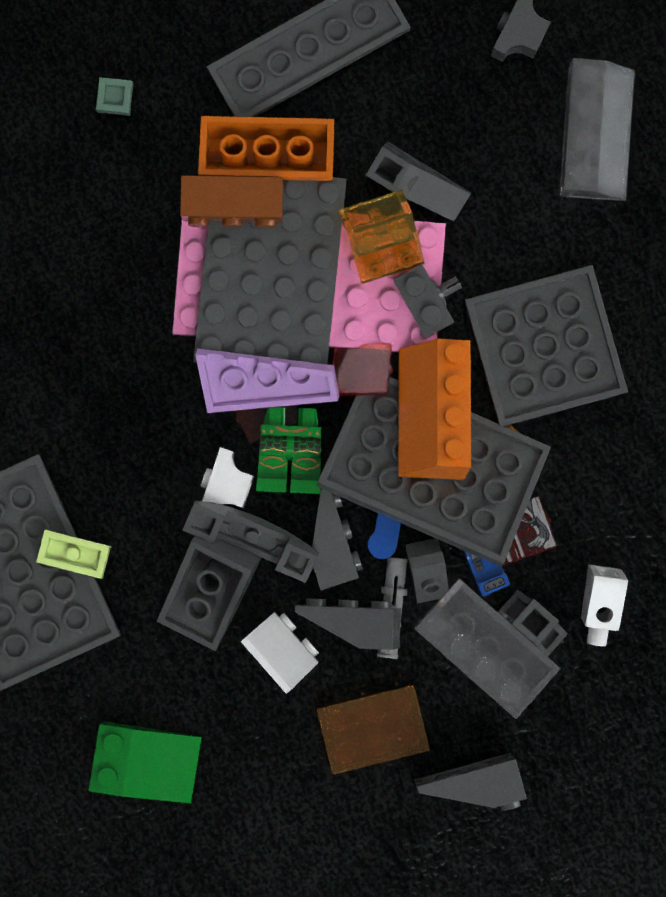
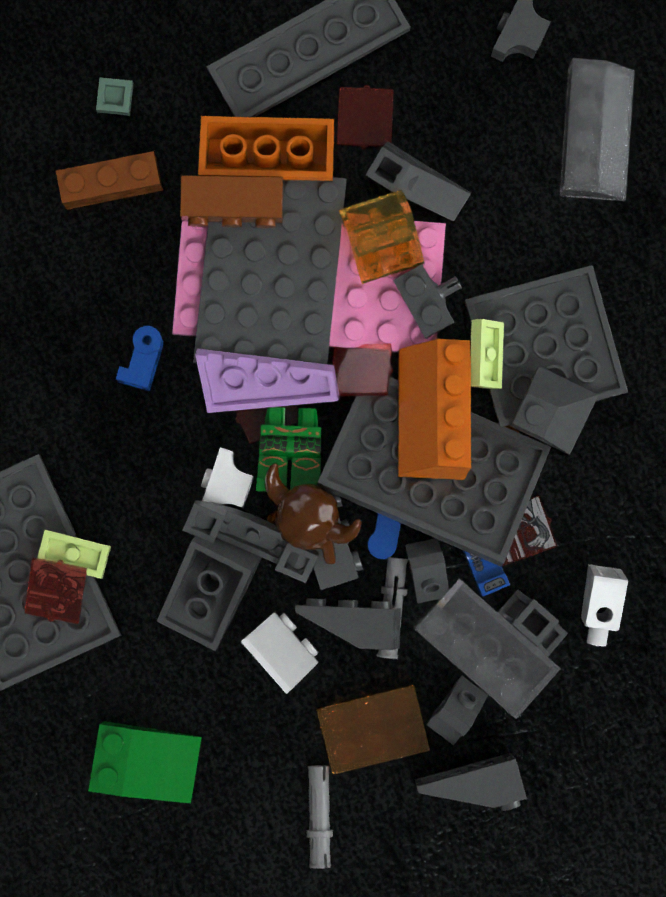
none -> clear red piece [24,557,87,624]
none -> dark orange brick [56,151,163,210]
none -> blue leg [116,326,163,391]
none -> reddish brown piece [265,463,362,564]
none -> light grey pin [307,765,333,869]
none -> clear red piece [337,85,394,149]
none -> dark grey brick [427,675,488,745]
none -> yellowish green plate [471,319,504,389]
none -> dark grey slope [510,366,598,455]

